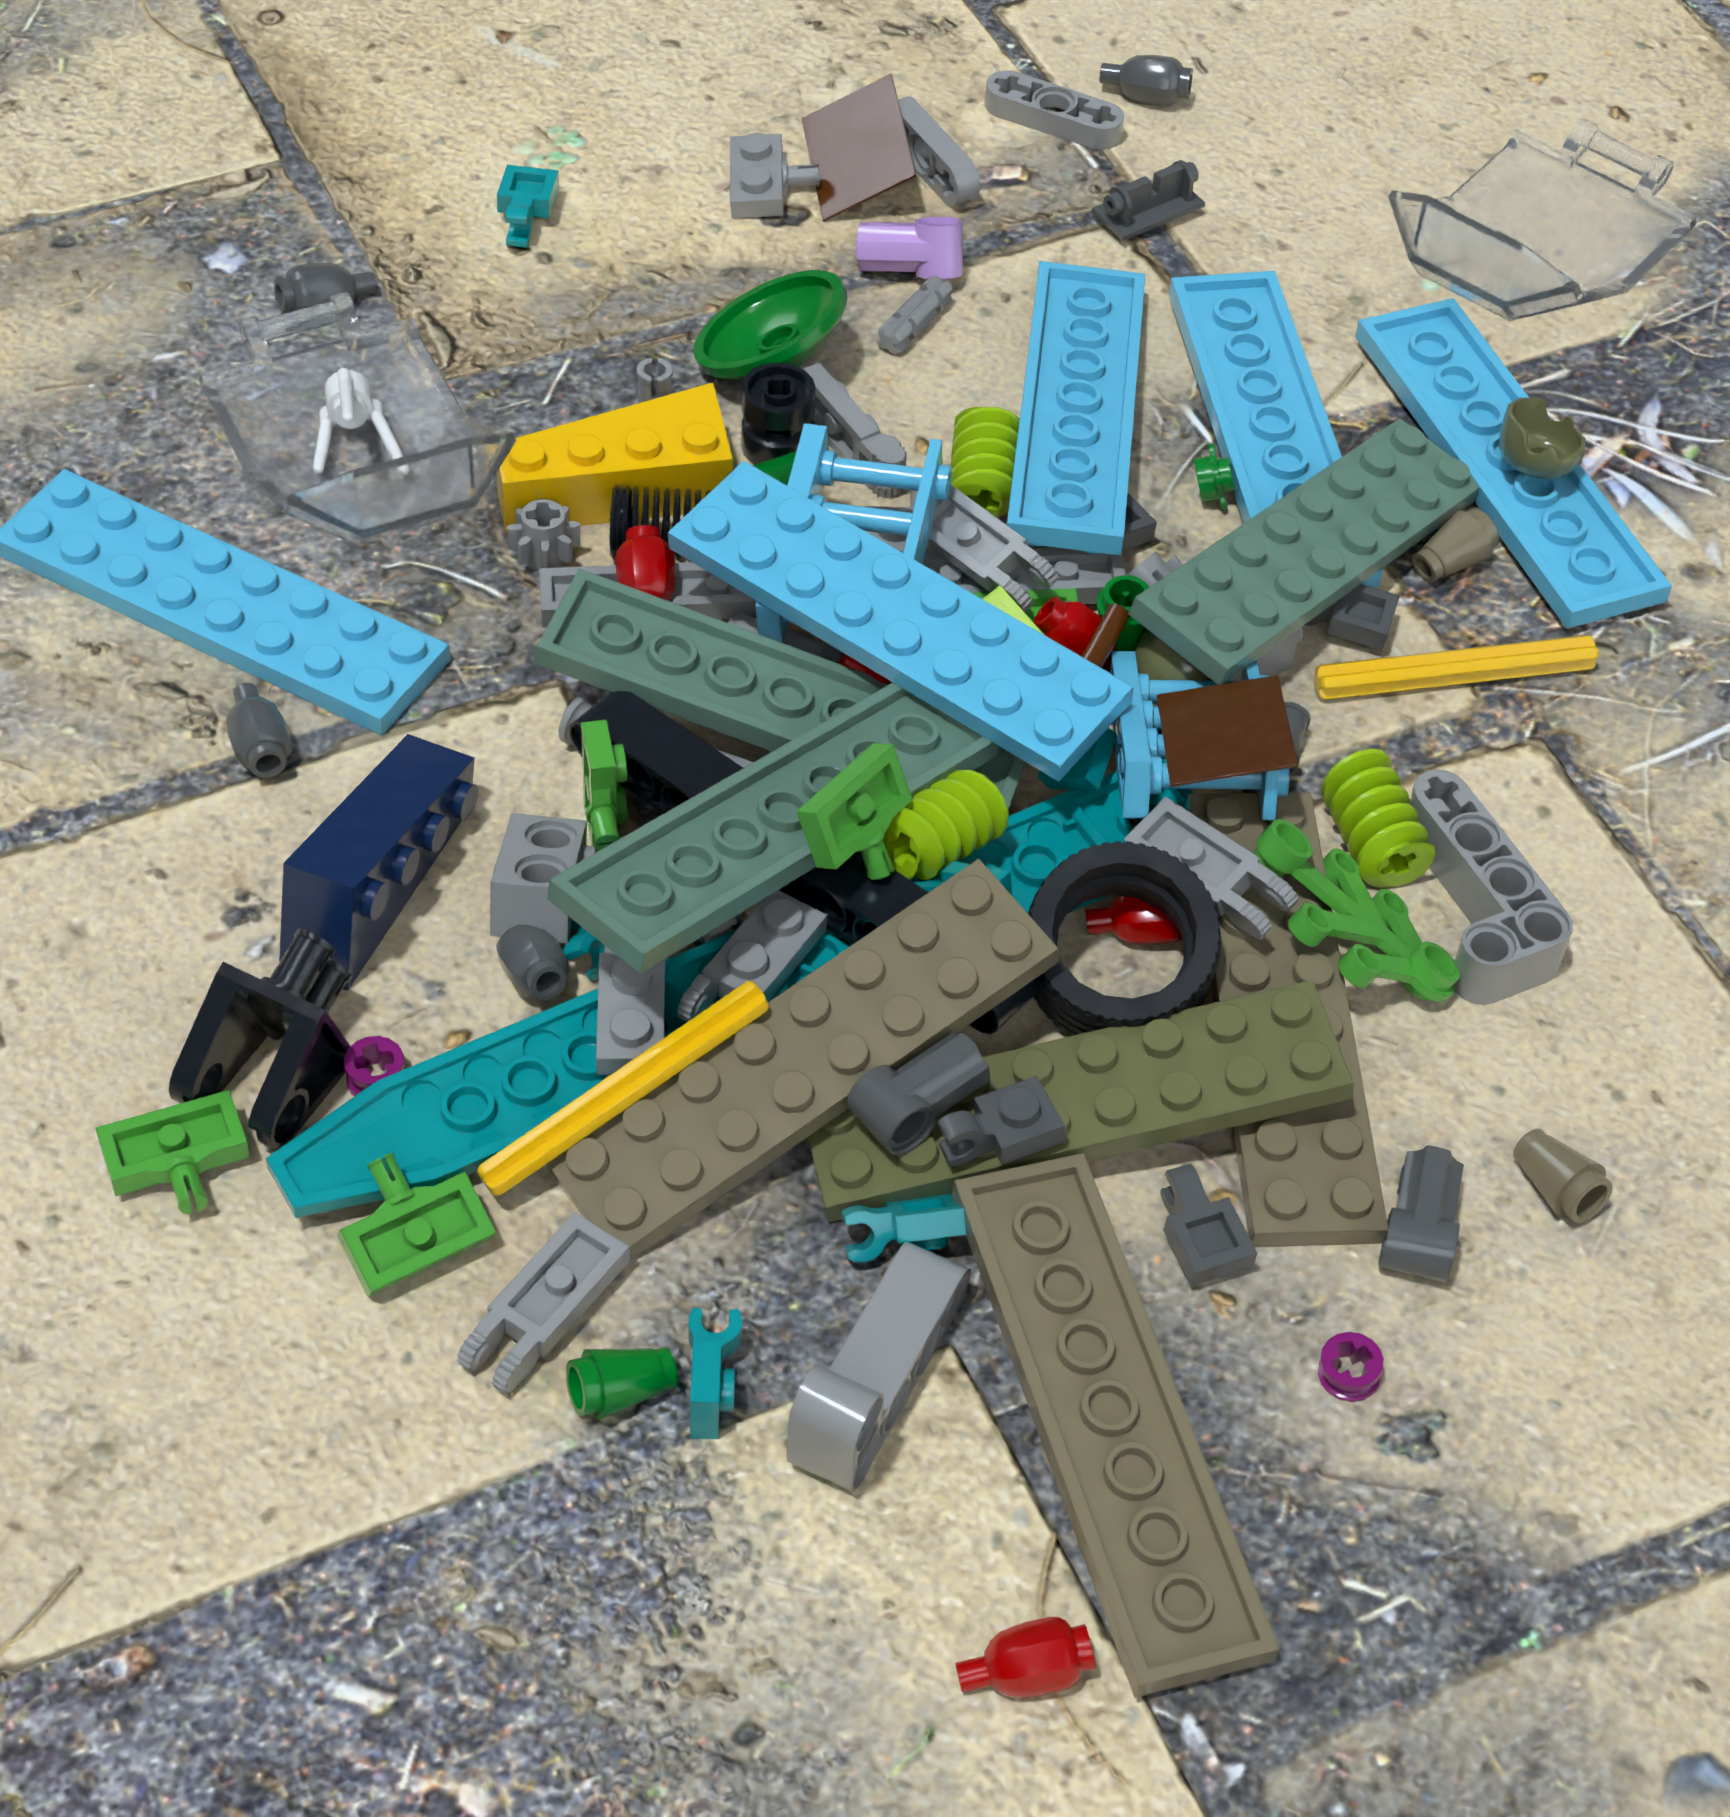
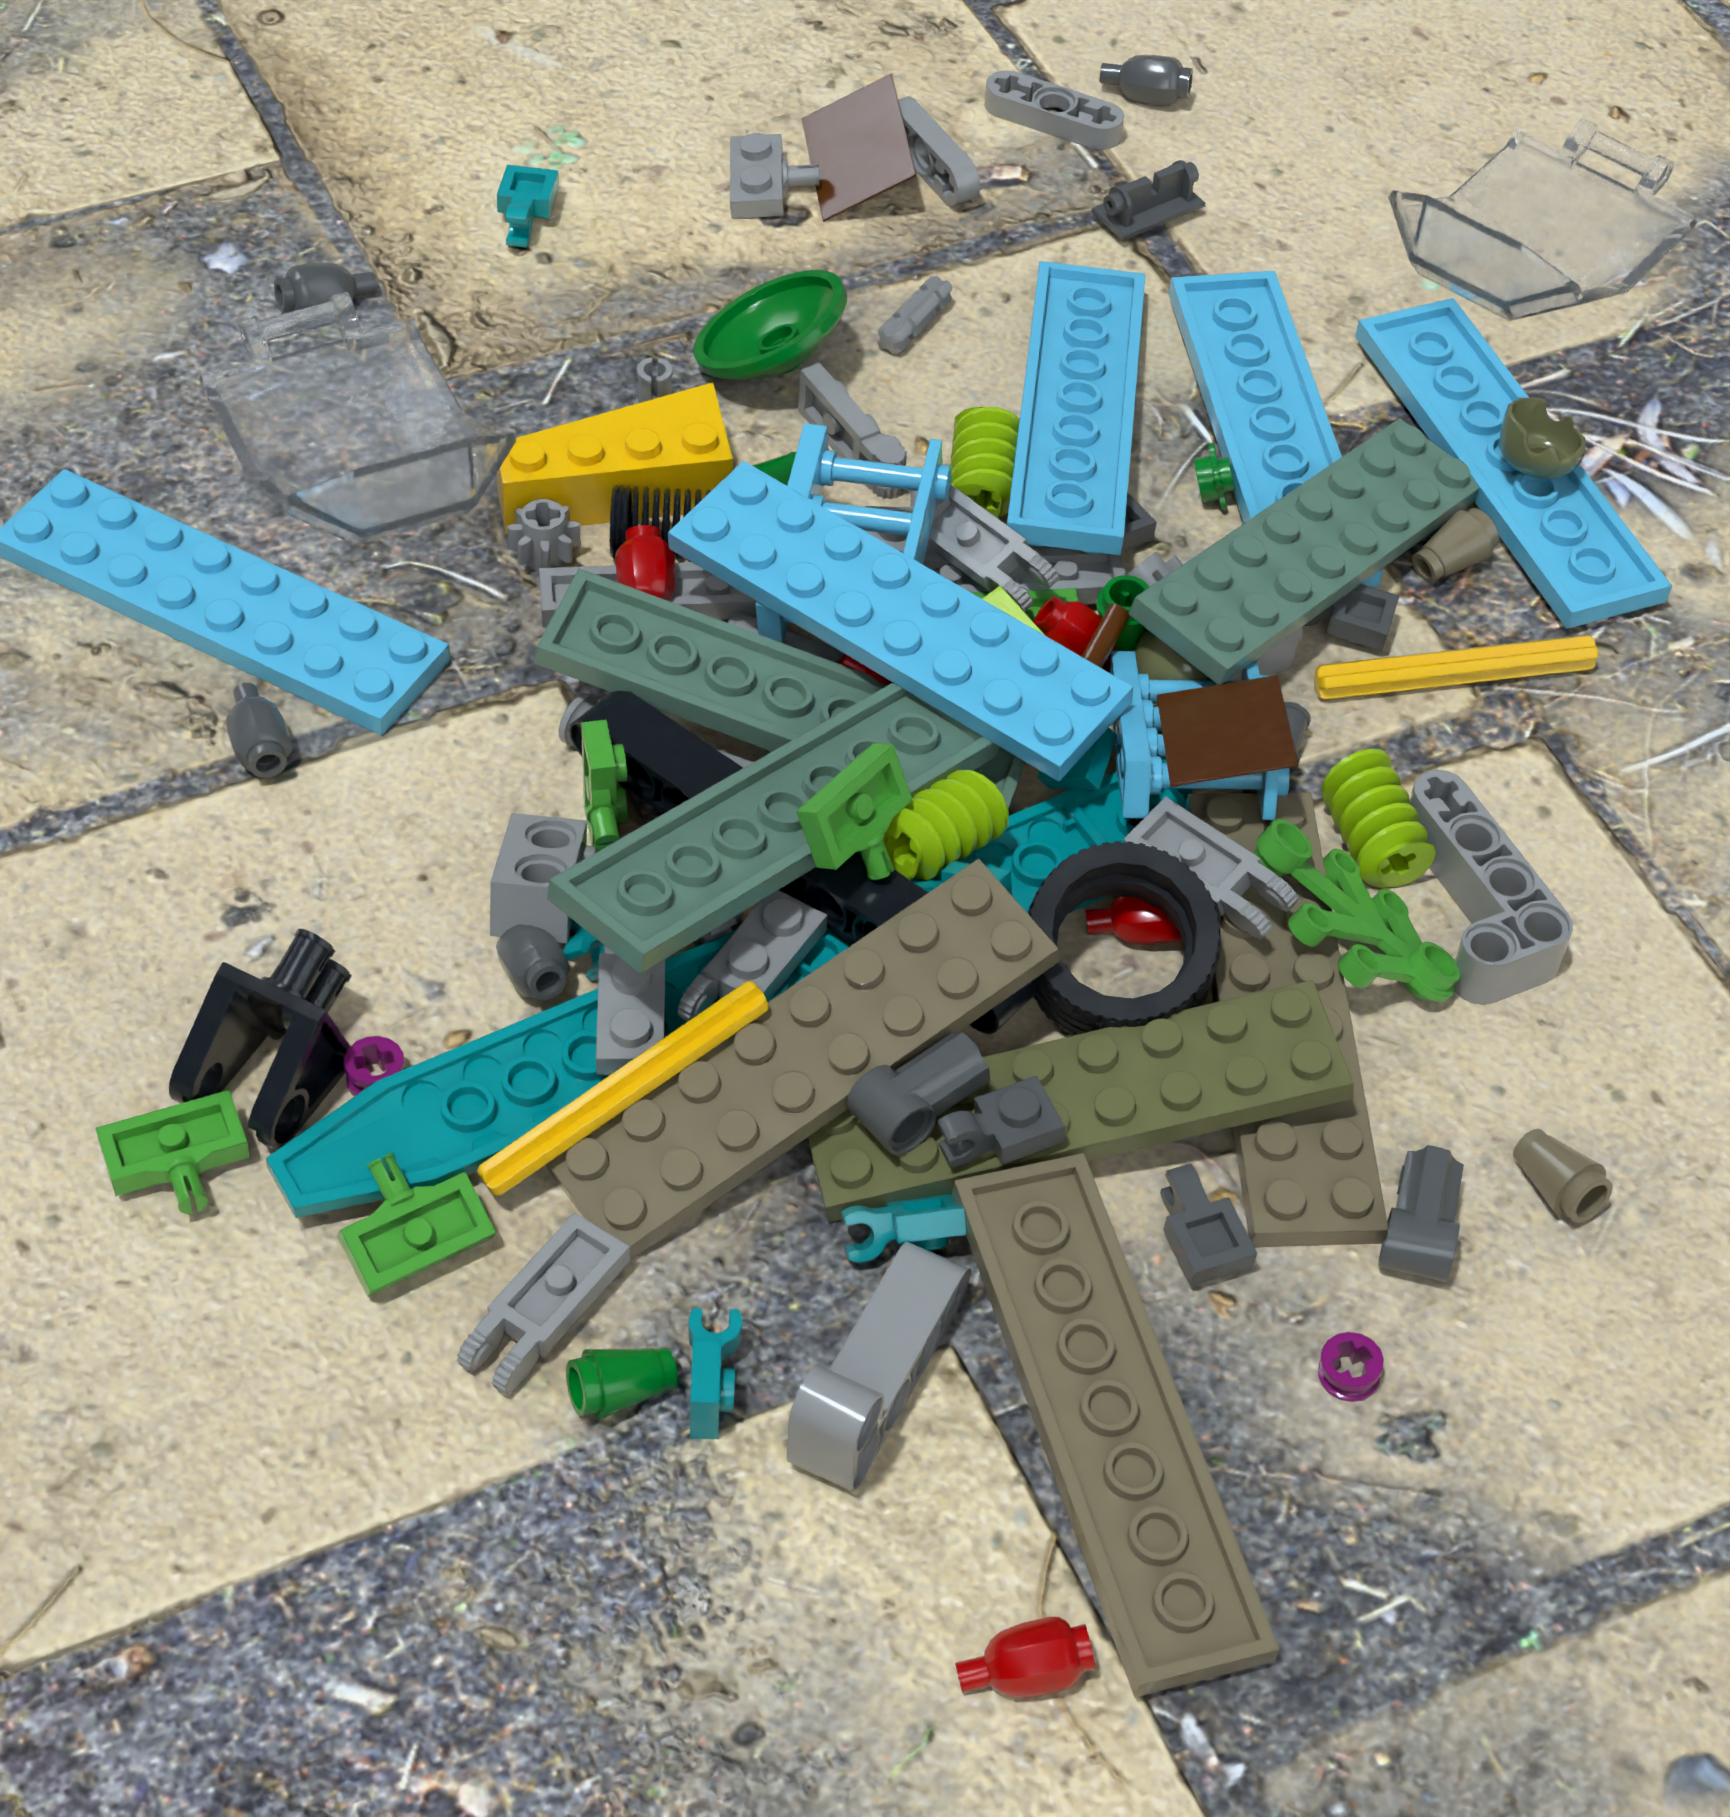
dark blue wedge [279,734,478,991] -> none
white plant [313,368,408,474] -> none
black wheel [741,362,816,464] -> none
lavender piece [856,217,963,279] -> none

